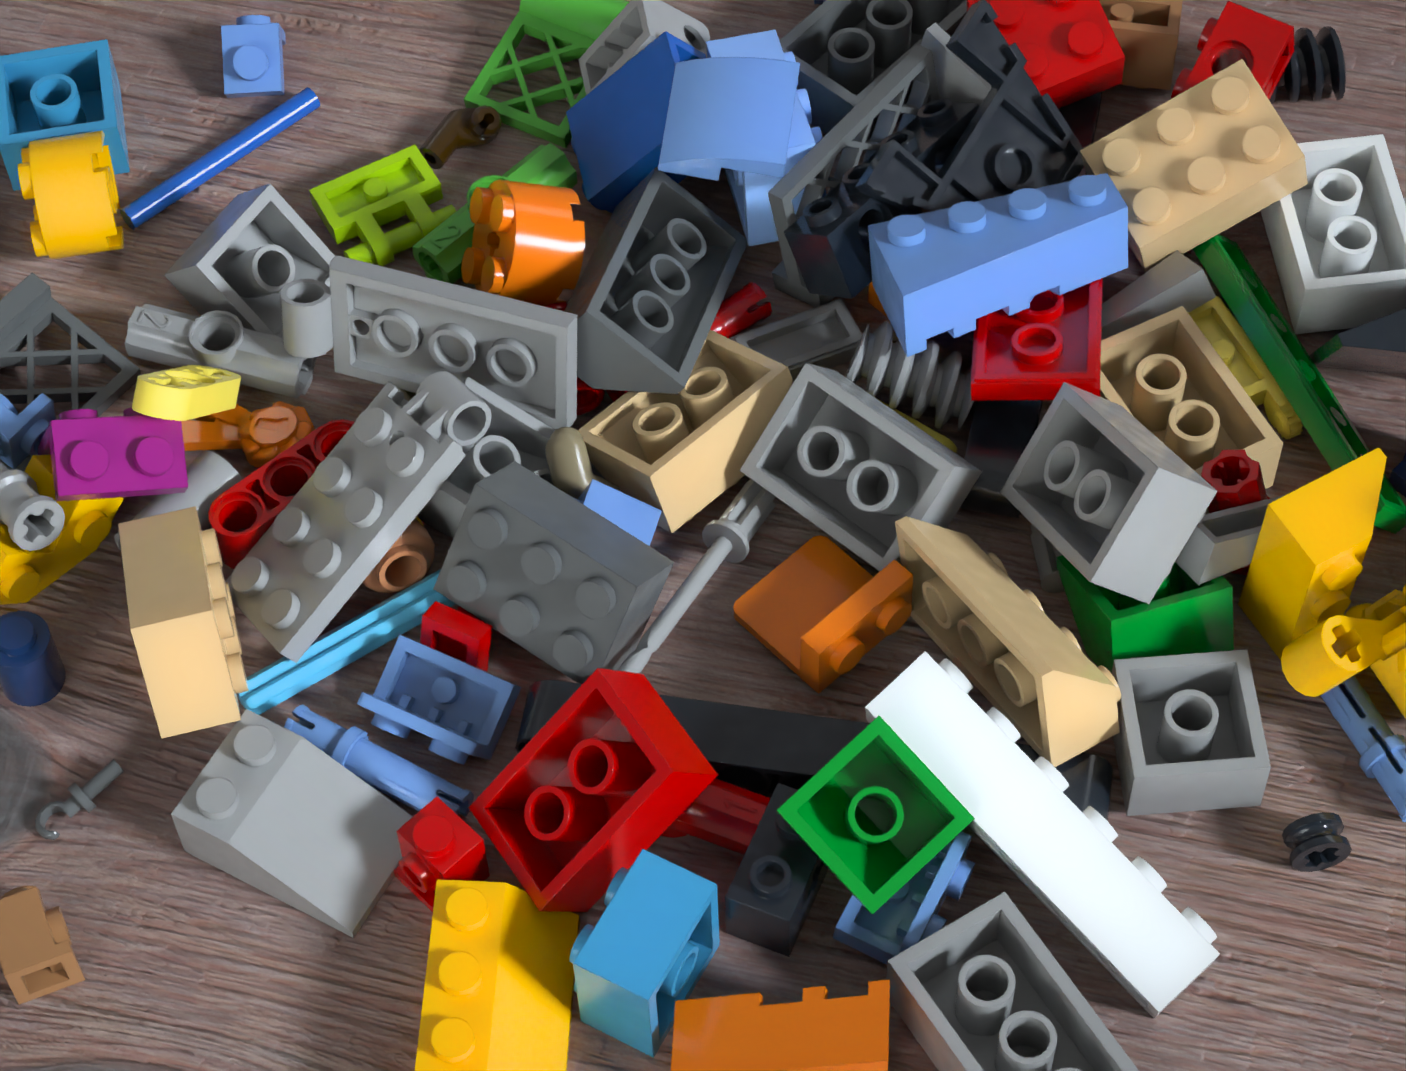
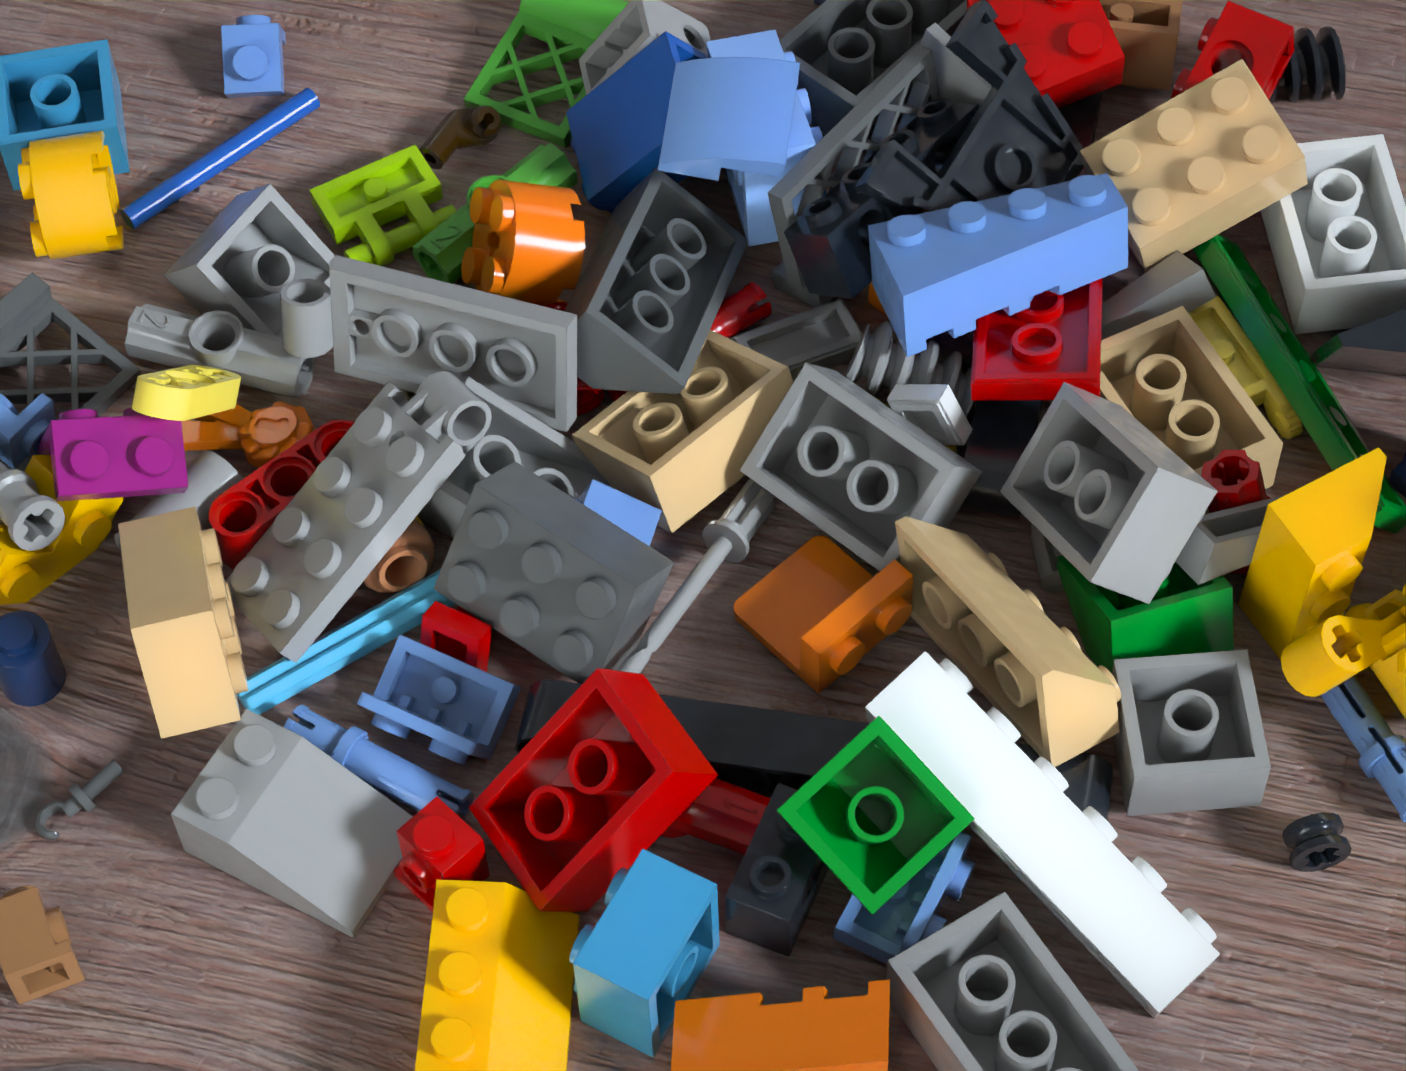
dark tan arm [545,427,620,499] -> none
none -> white tile [887,384,973,445]

